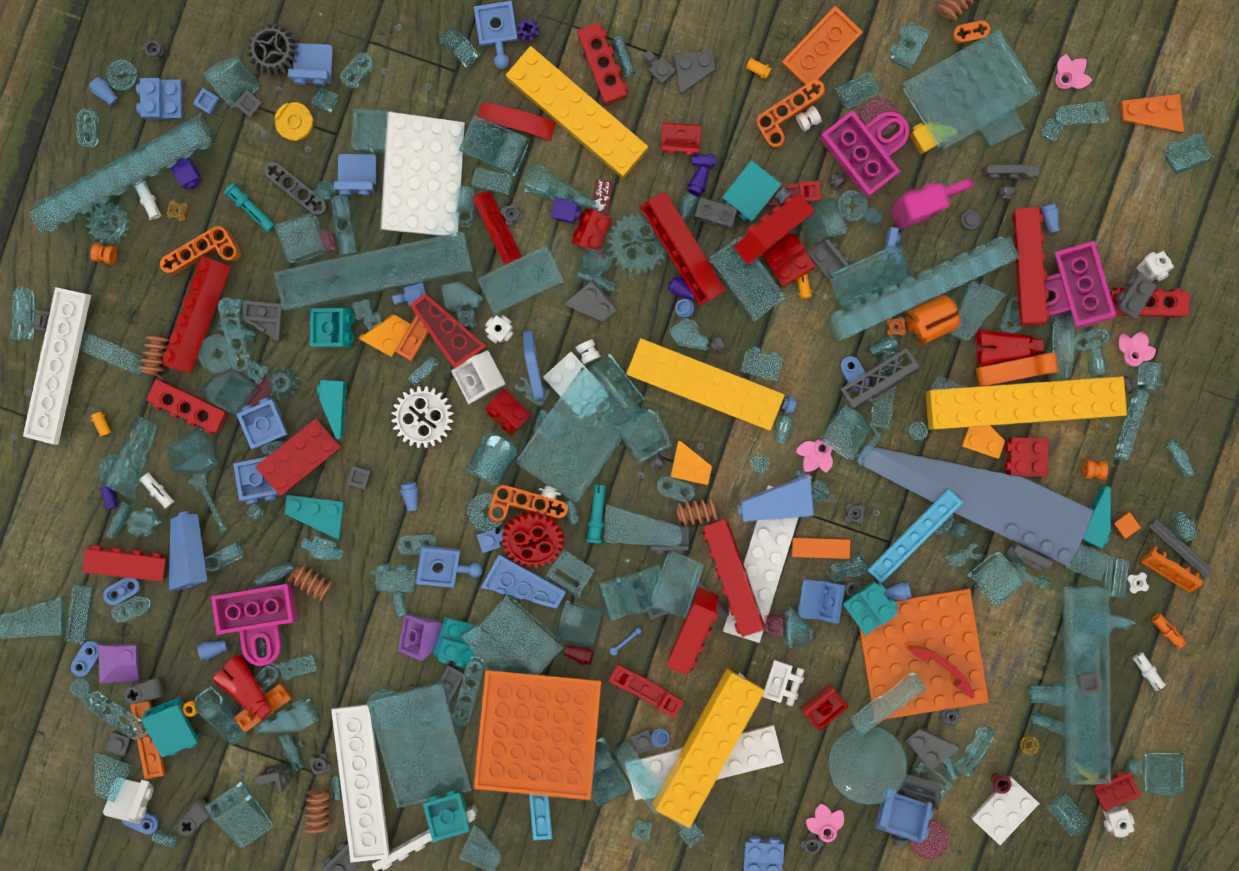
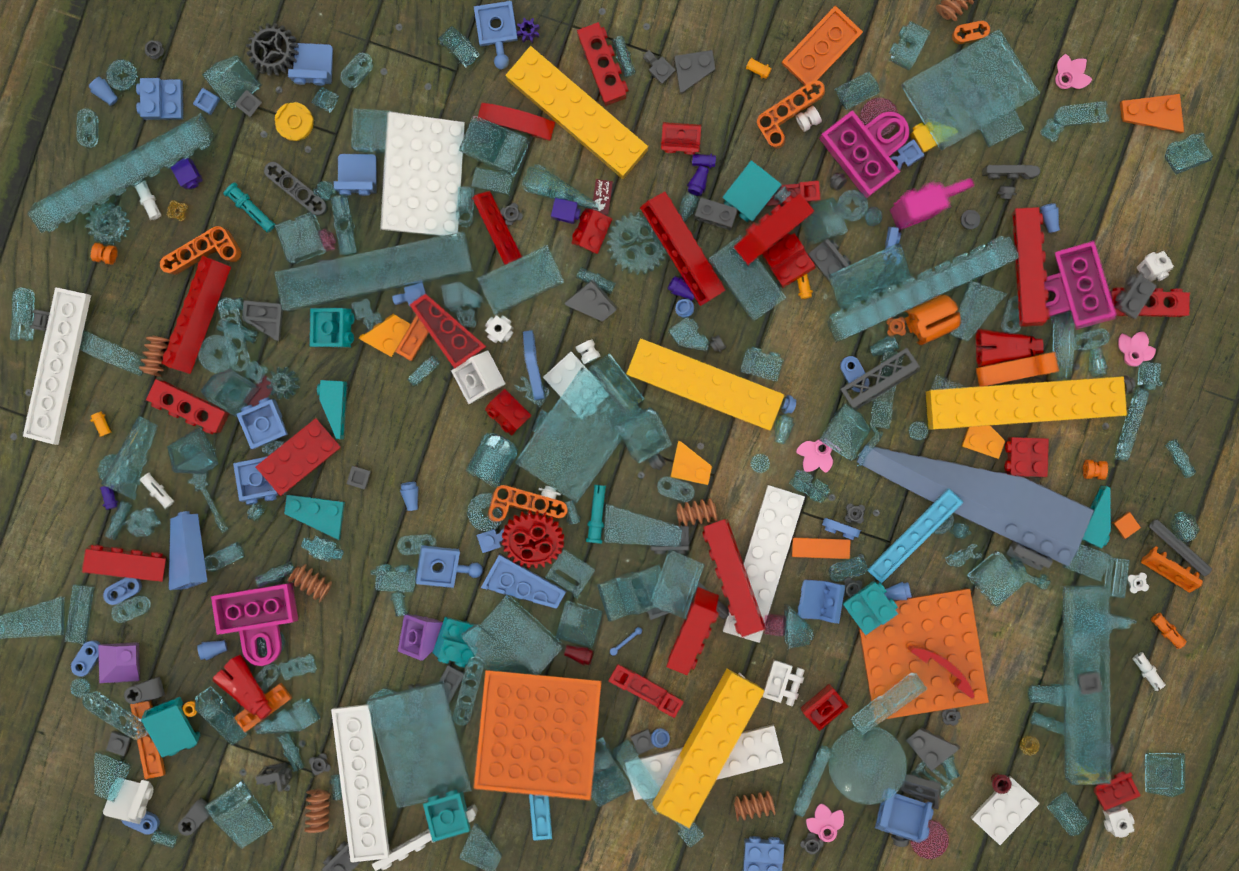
white gear [391,386,454,448] -> none
clear light blue head [582,249,611,274] -> none
clear light blue plate [632,820,653,841] -> none
medium blue slope [738,475,814,522] -> none
clear light blue plate [955,725,995,776] -> none
clear light blue plate [1130,758,1143,777] -> none
none -> nougat piece [734,791,775,822]
none -> clear light blue beam [793,745,831,817]
none -> medium blue plate [822,517,861,540]
none -> medium blue plate [890,139,925,170]

